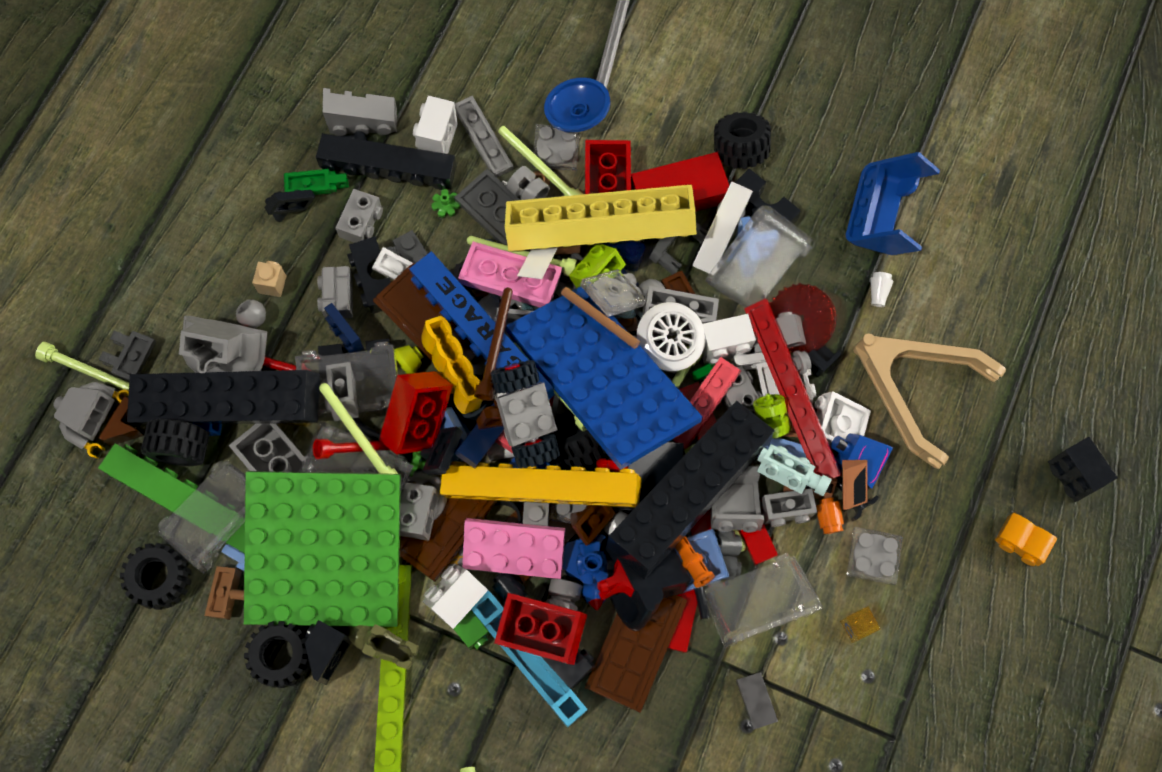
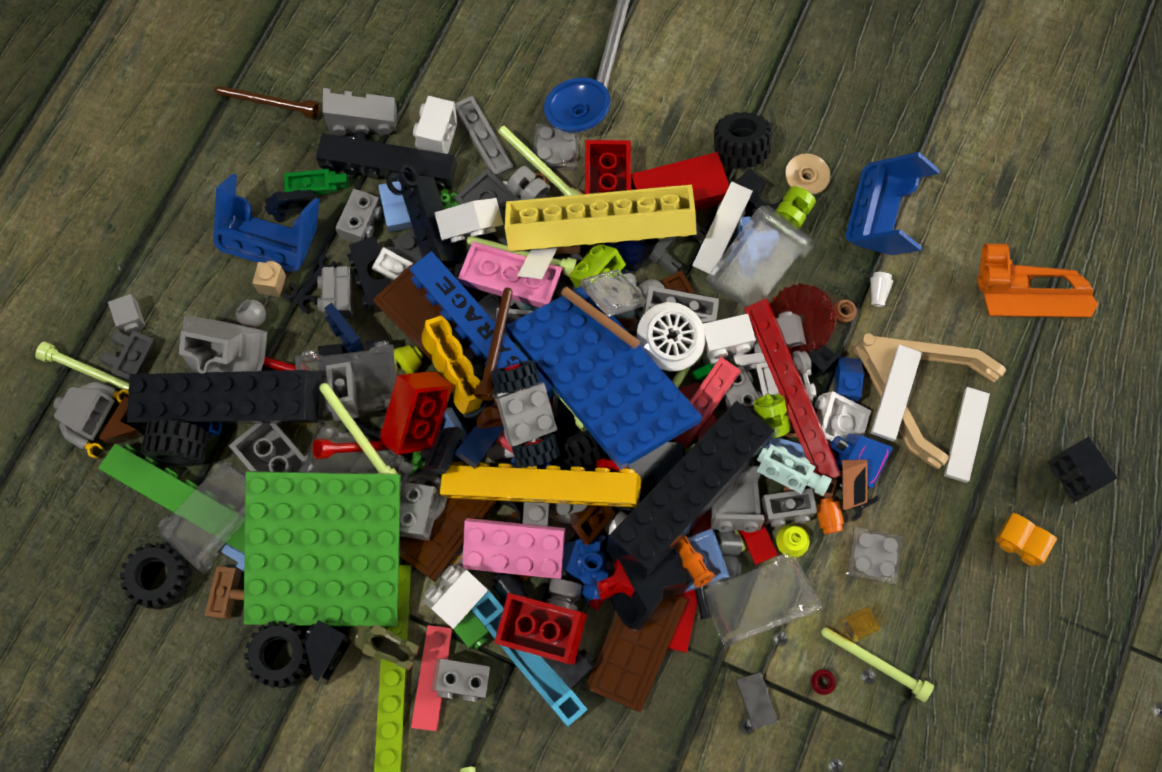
none -> light grey brick [108,294,146,334]
none -> blue windscreen [213,174,320,272]
none -> reddish brown piece [215,86,319,119]
none -> black bar [281,255,337,314]
none -> light blue brick [378,181,412,233]
none -> black hinge [386,164,460,269]
none -> coral tile [411,625,453,732]
none -> light grey brick [431,659,490,703]
none -> white brick [435,198,503,242]
none -> lime wheel [773,186,816,231]
none -> neon yellow cone [776,524,810,558]
none -> tan dish [785,154,830,195]
none -> dark red plate [810,669,836,695]
none -> yellowish green piece [821,627,934,703]
none -> medium nougat plate [833,300,857,323]
none -> blue slope [833,356,864,403]
none -> white tile [870,344,922,442]
none -> white tile [944,387,990,483]
none -> orange panel [977,243,1098,318]

